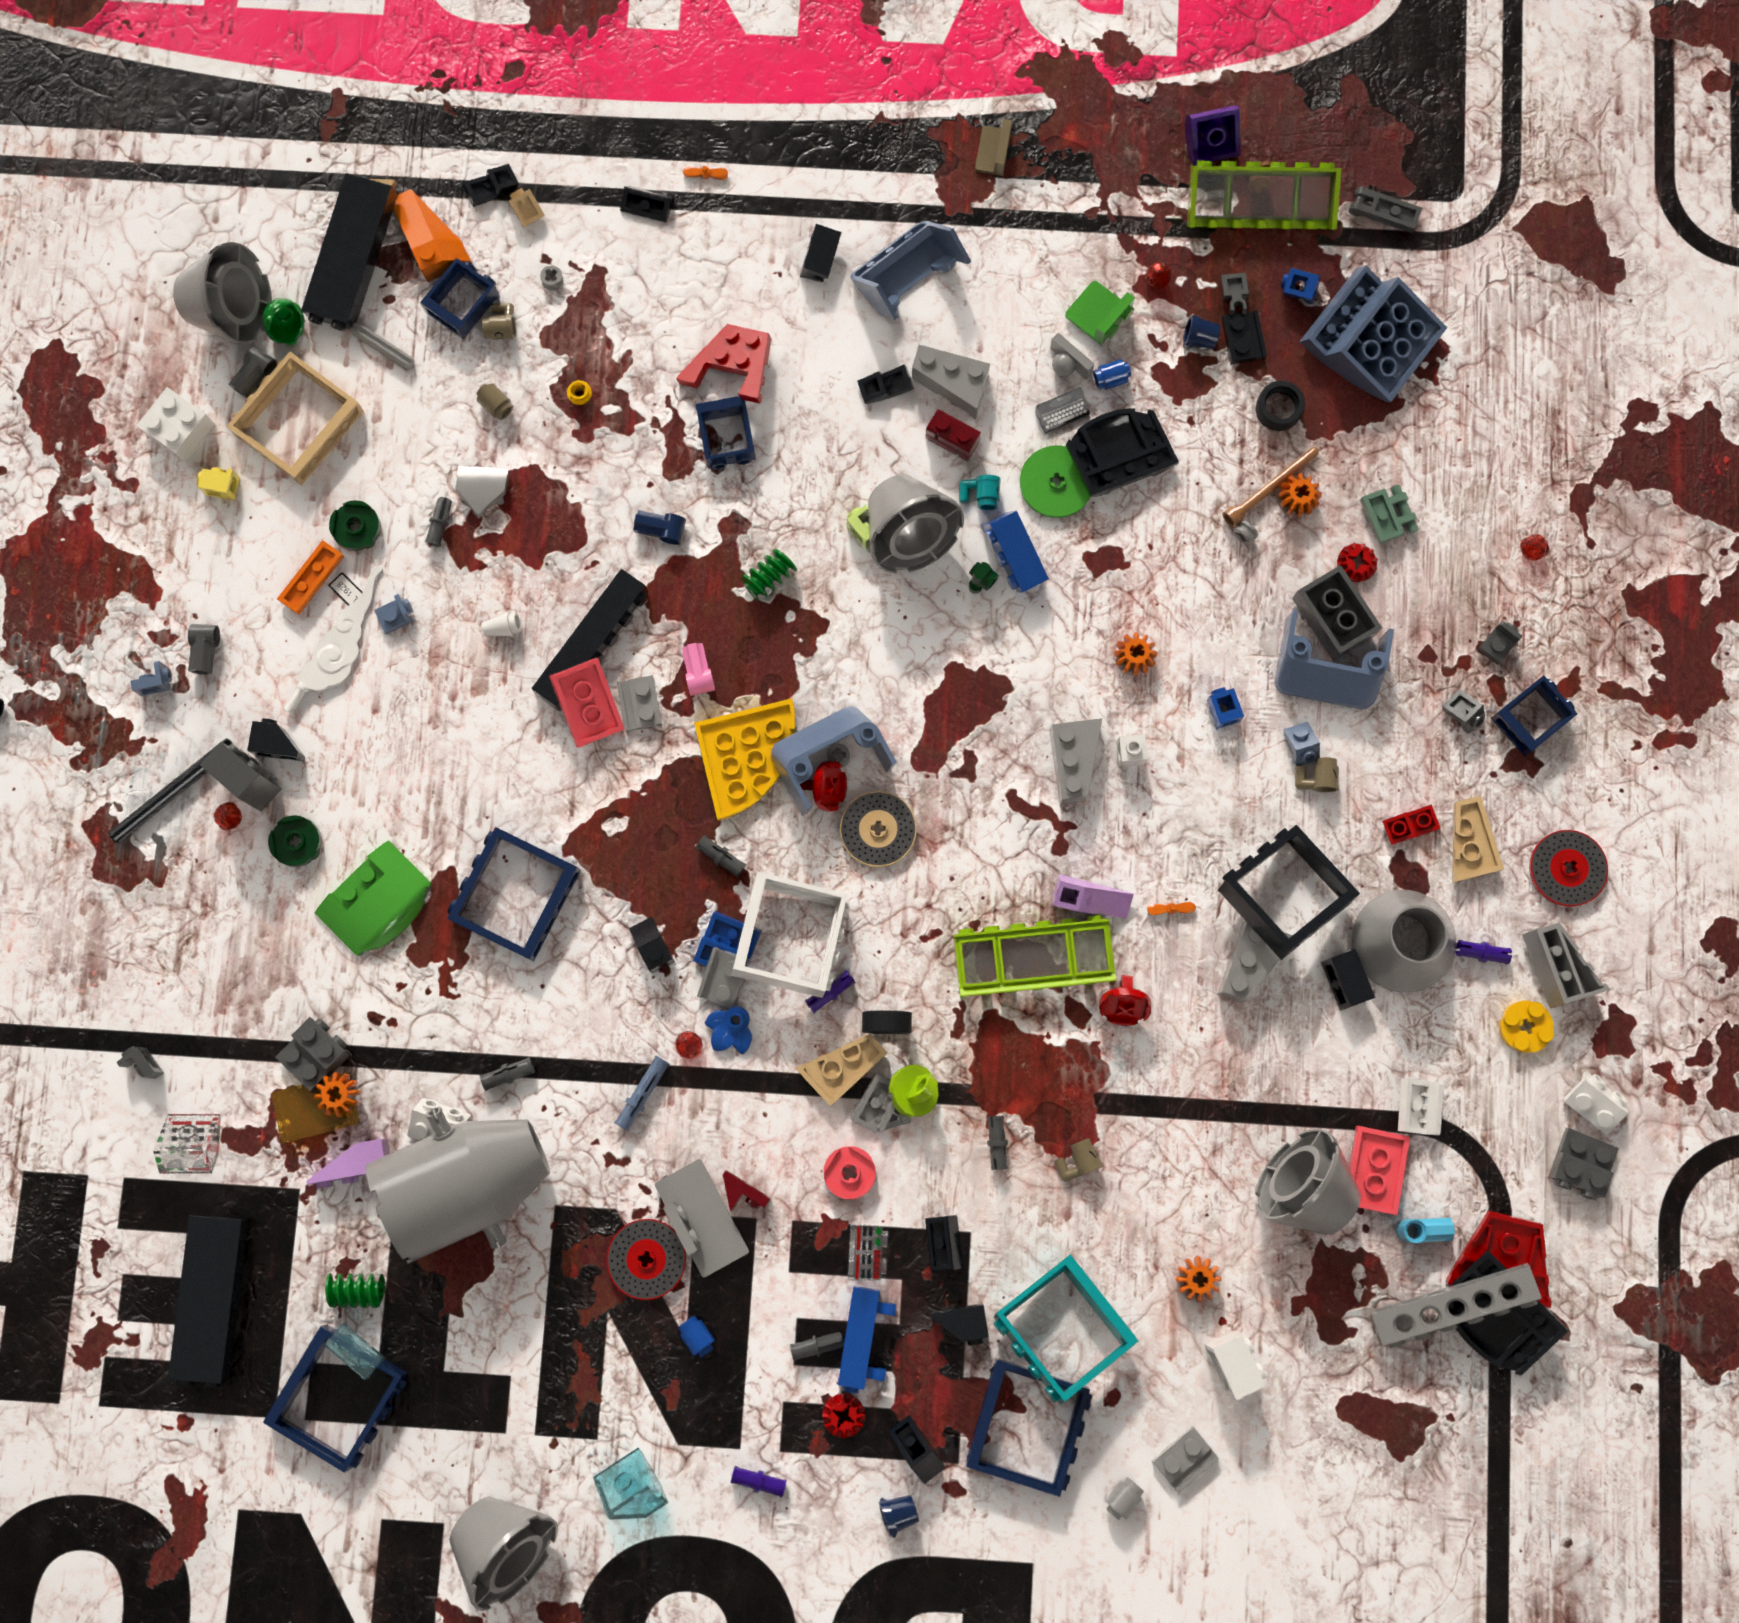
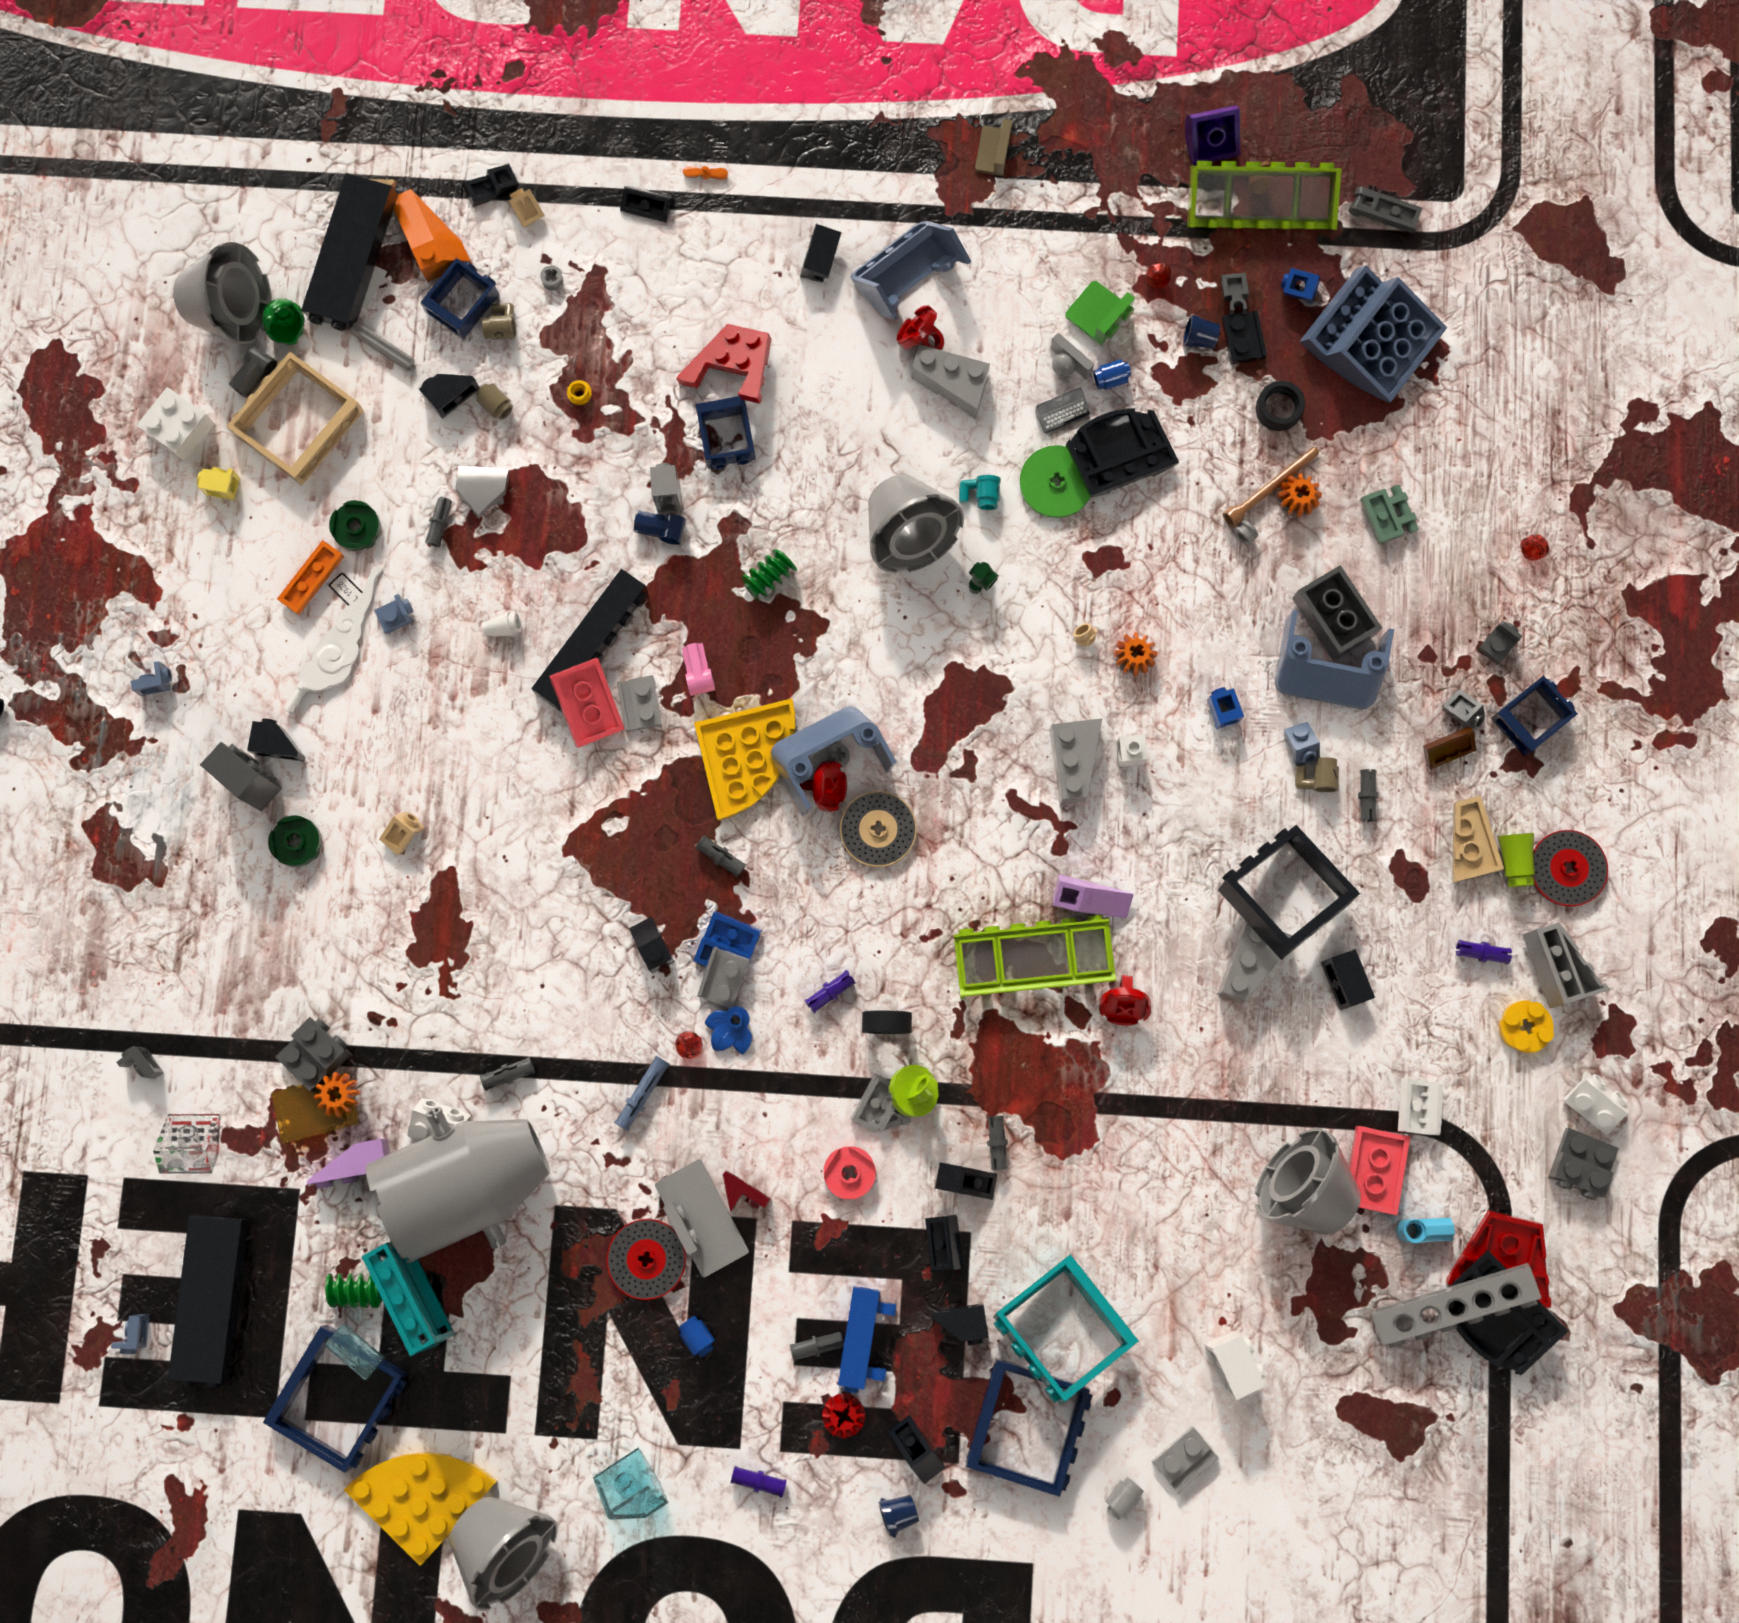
black axle [108,738,234,843] -> none
dark grey piece [188,624,220,675] -> none
clear red piece [213,802,242,831] -> none
bright green slope [314,840,431,956] -> none
dark blue window [447,827,581,962] -> none
white window [731,871,850,998] -> none
tan wing [795,1034,888,1107] -> none
yellowish green bracket [847,505,870,549] -> none
clear slope [848,1224,888,1280] -> none
black slope [857,364,914,404] -> none
dark red brick [925,409,981,462] -> none
blue wedge [981,511,1049,593] -> none
dark tan piece [1054,1138,1104,1182] -> none
orange piece [1147,902,1196,915] -> none
orange gear [1175,1256,1222,1303] -> none
red gear [1337,542,1378,582] -> none
light grey cone [1352,890,1456,993] -> none
red slope [1382,804,1441,845] -> none
none -> sand blue bracket [111,1314,150,1354]
none -> yellow plate [344,1452,497,1566]
none -> teal window [361,1242,456,1356]
none -> tan bracket [379,812,424,855]
none -> black slope [419,374,480,419]
none -> light grey brick [650,463,682,512]
none -> red tile [896,305,944,350]
none -> black slope [935,1162,997,1200]
none -> tan plate [1073,623,1097,646]
none -> dark grey pin [1358,769,1379,822]
none -> reddish brown plate [1423,726,1477,770]
none -> lime plant [1497,833,1535,887]

